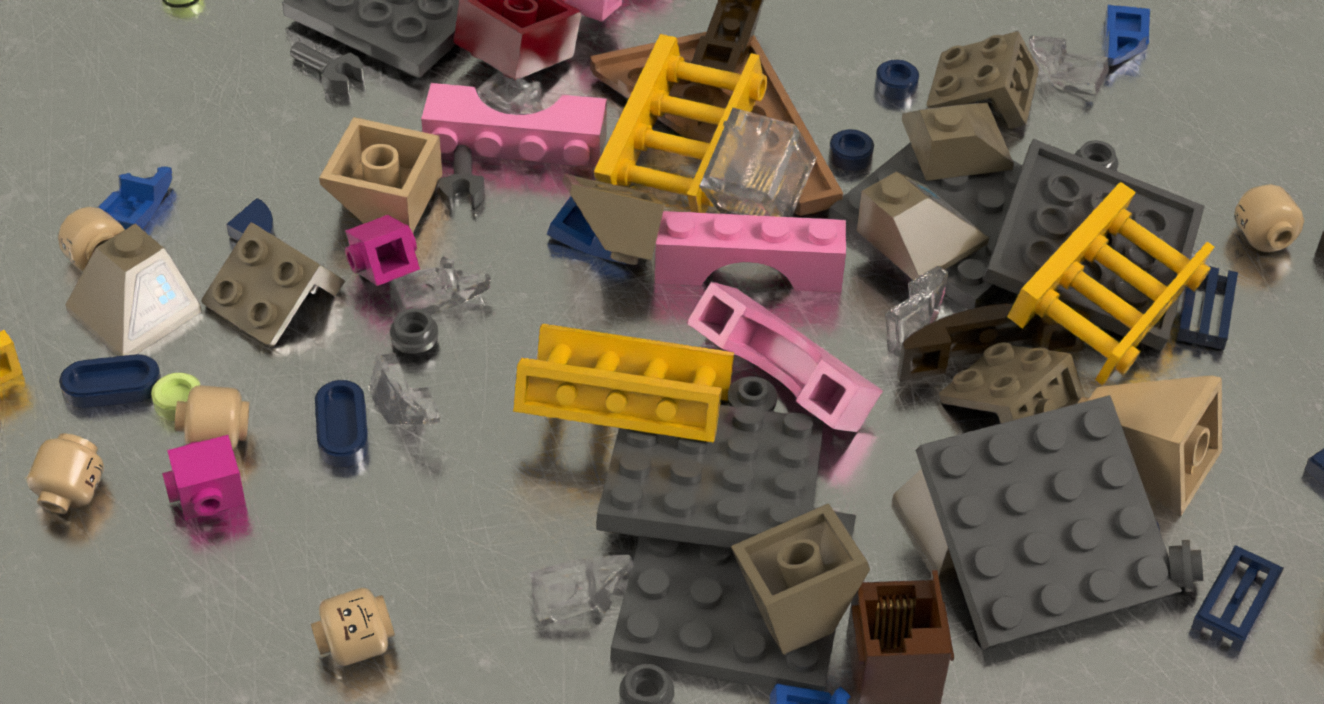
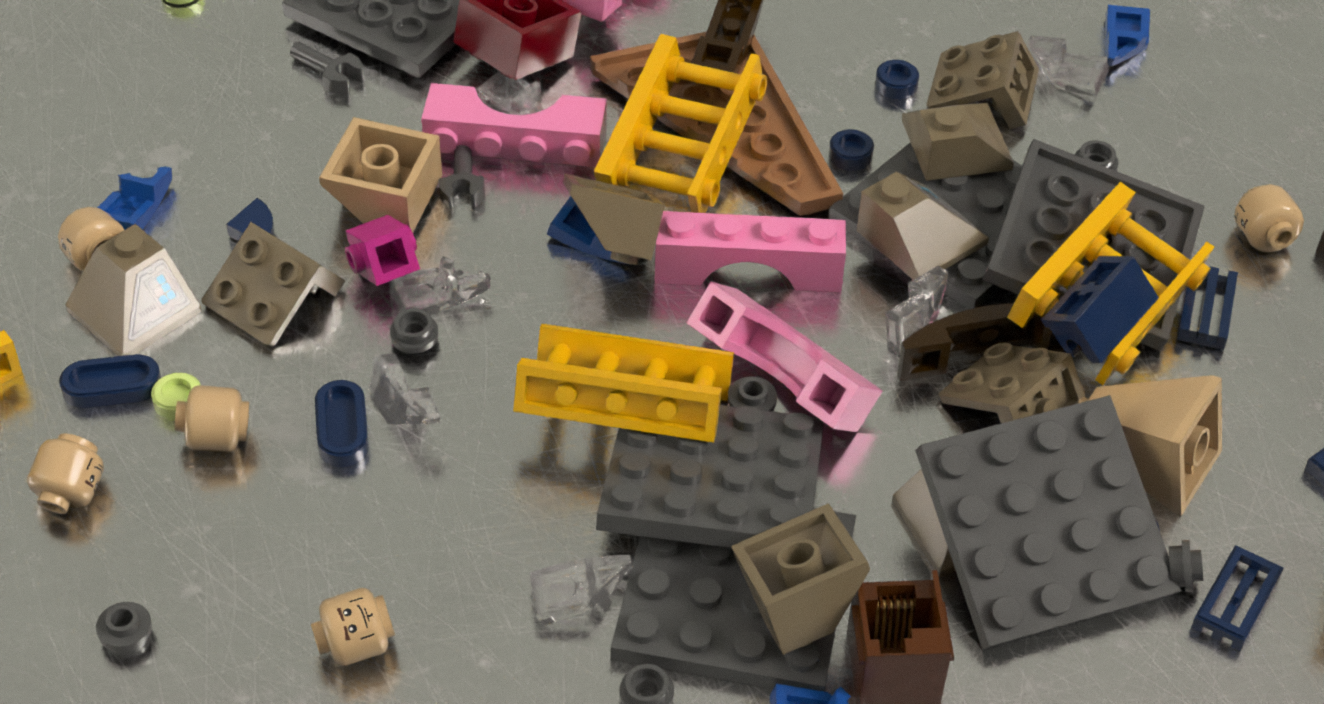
dark pink brick [162,435,246,520] -> none
clear piece [699,108,817,217] -> none
none -> dark grey plate [96,602,152,654]
none -> dark blue hinge [1041,256,1159,363]

